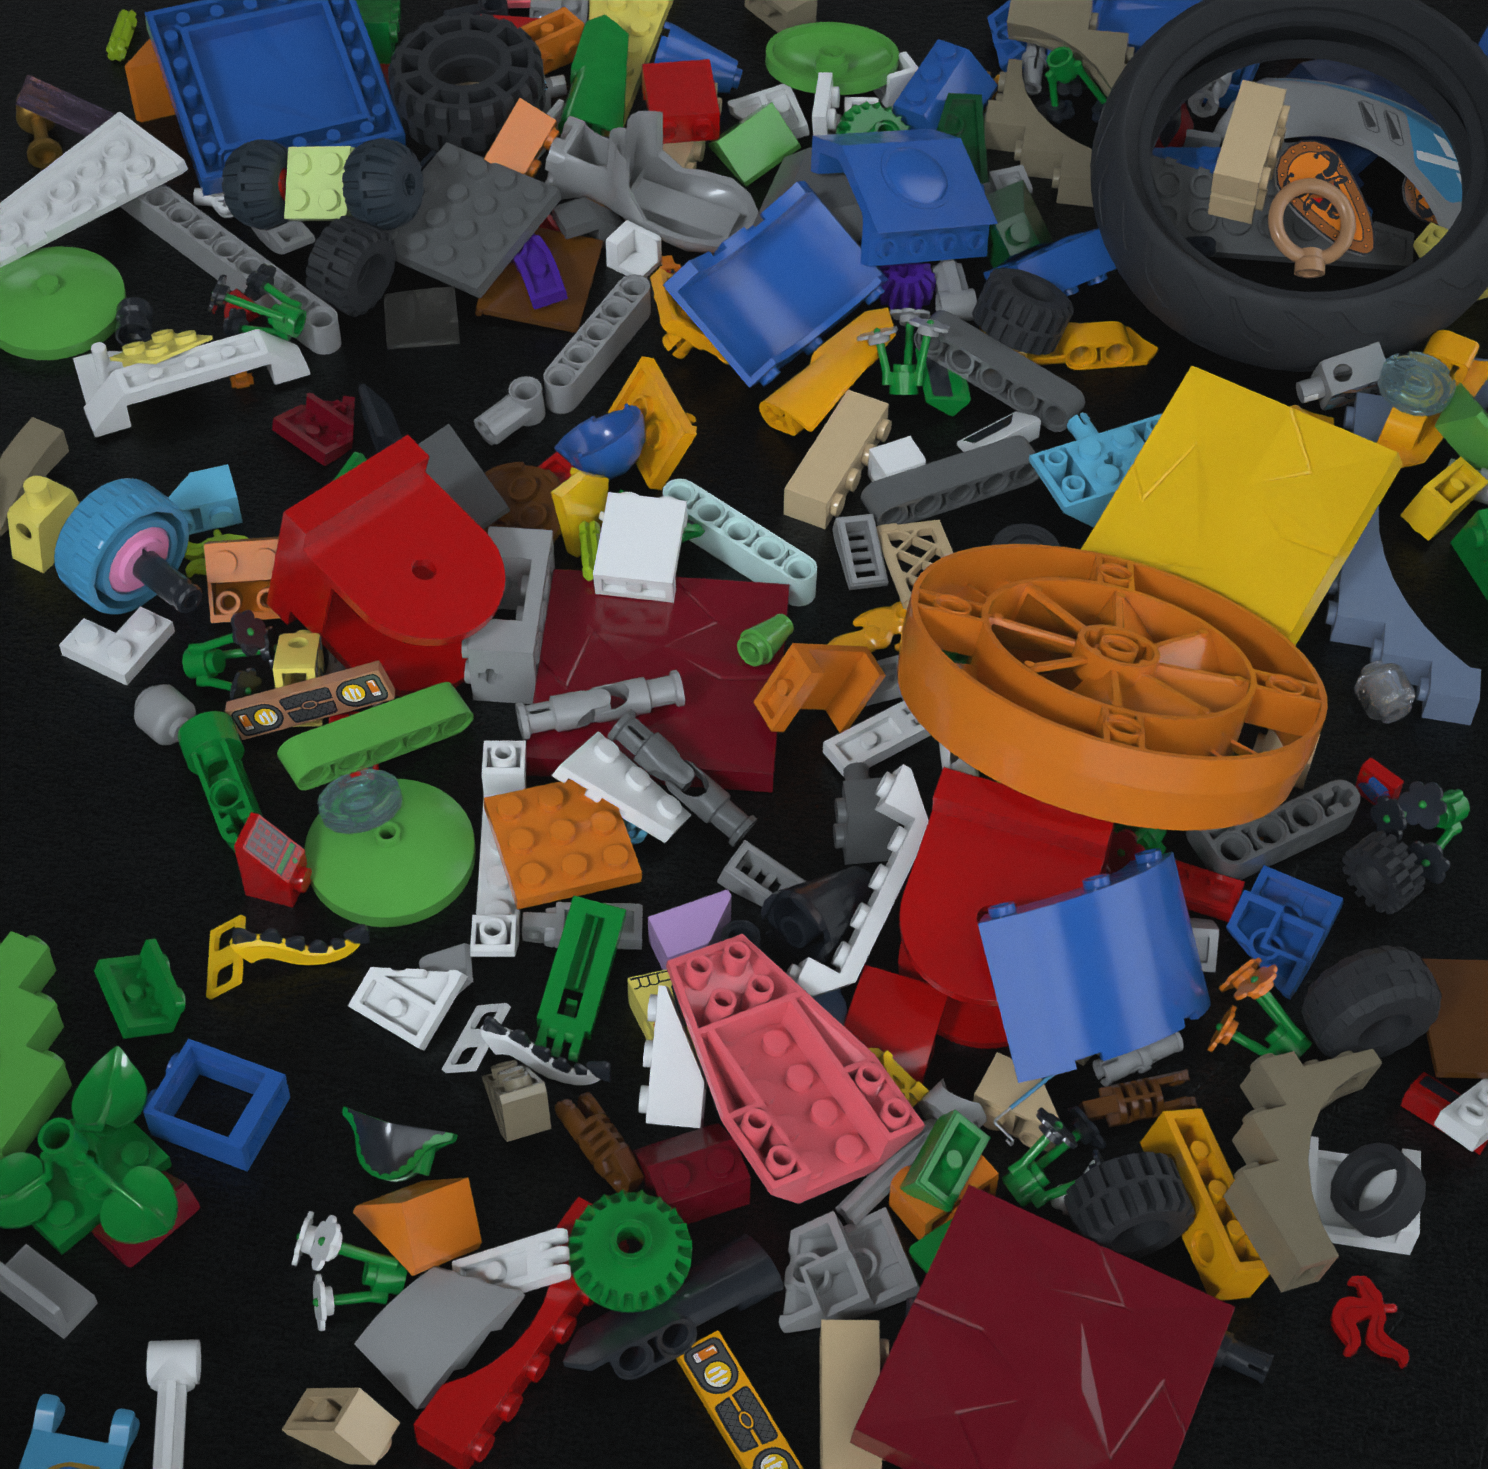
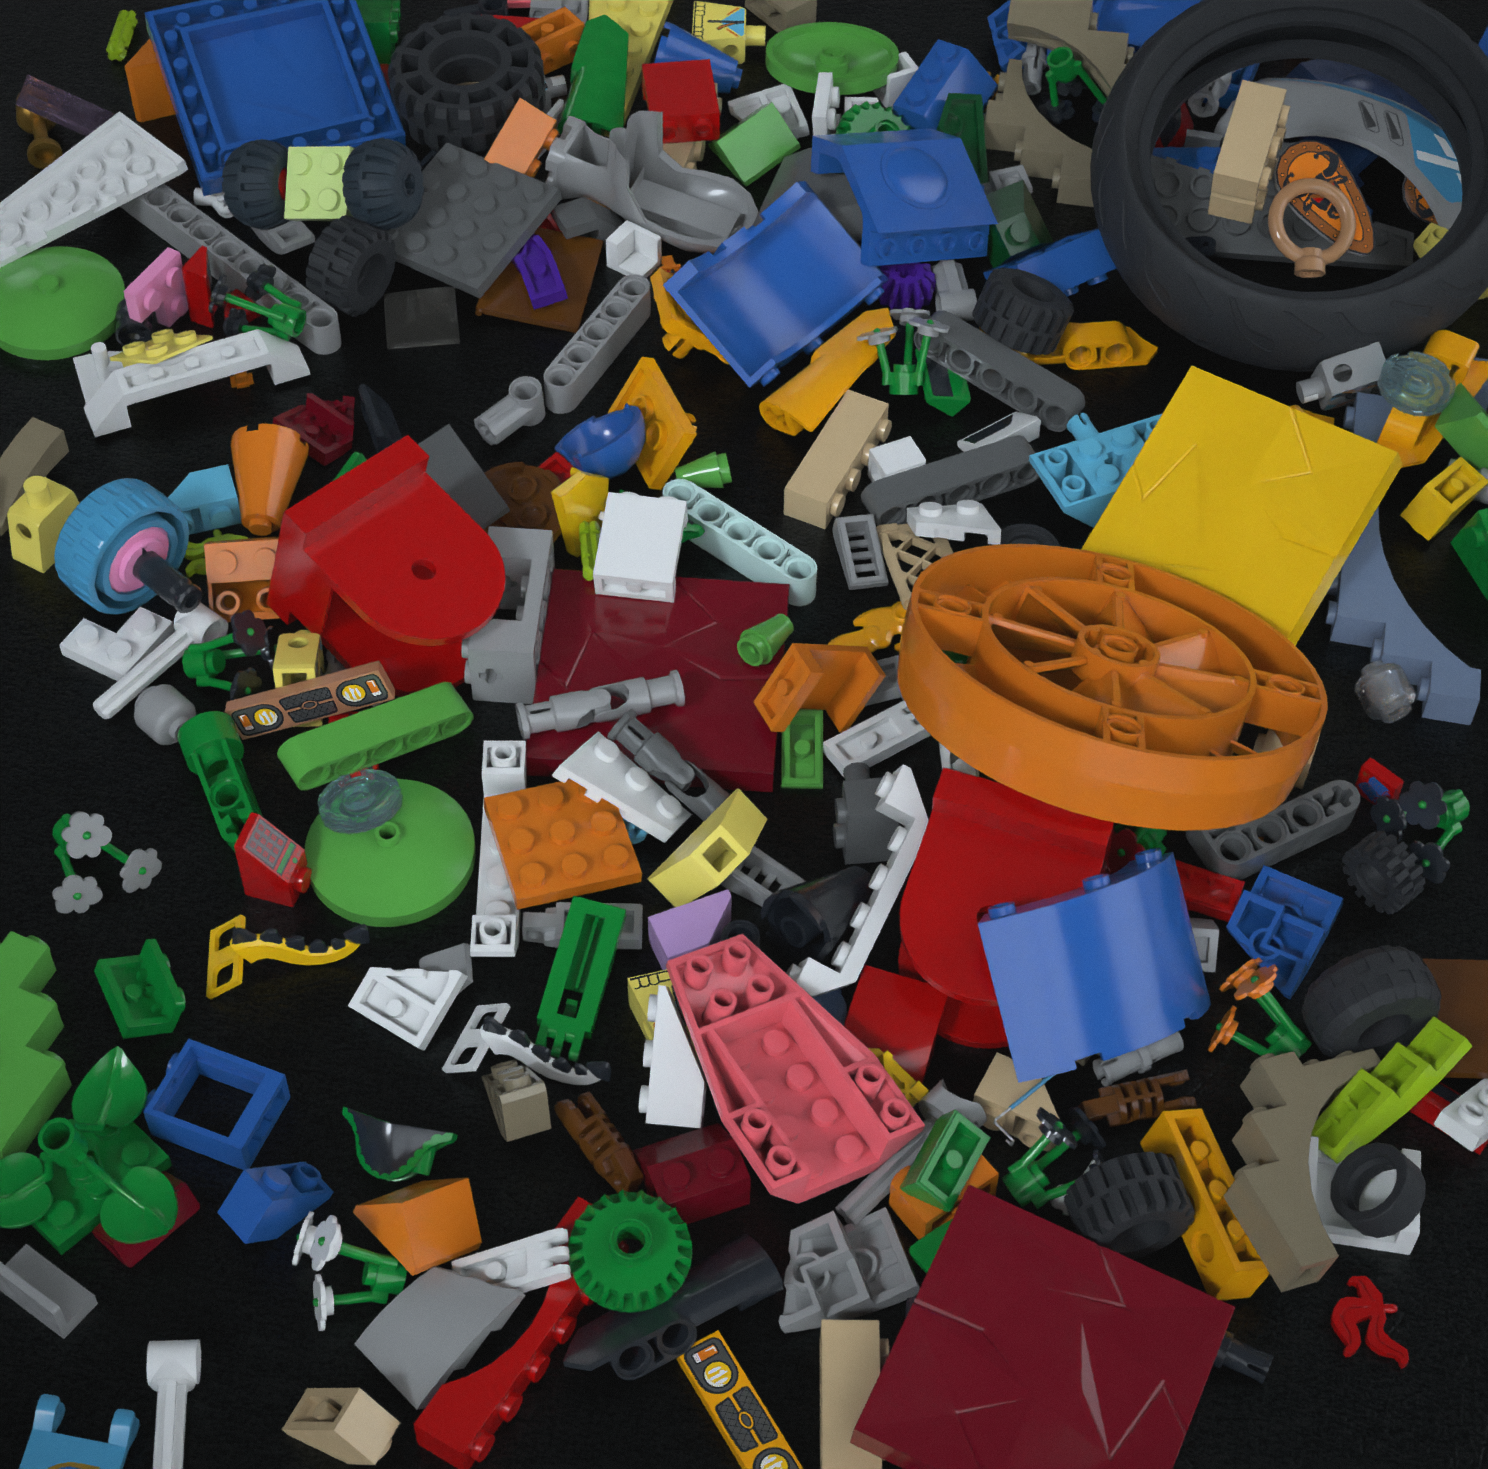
none -> light grey plant [52,811,162,913]
none -> white axle [93,602,228,719]
none -> bright pink plate [123,247,189,328]
none -> red slope [182,245,215,328]
none -> blue slope [217,1161,333,1244]
none -> orange cone [231,423,309,536]
none -> light yellow slope [647,788,767,907]
none -> bright green cone [675,451,732,488]
none -> light yellow torso [692,1,766,64]
none -> bright green slope [781,709,823,789]
none -> white wing [907,500,1001,545]
none -> lime slope [1311,1016,1472,1164]

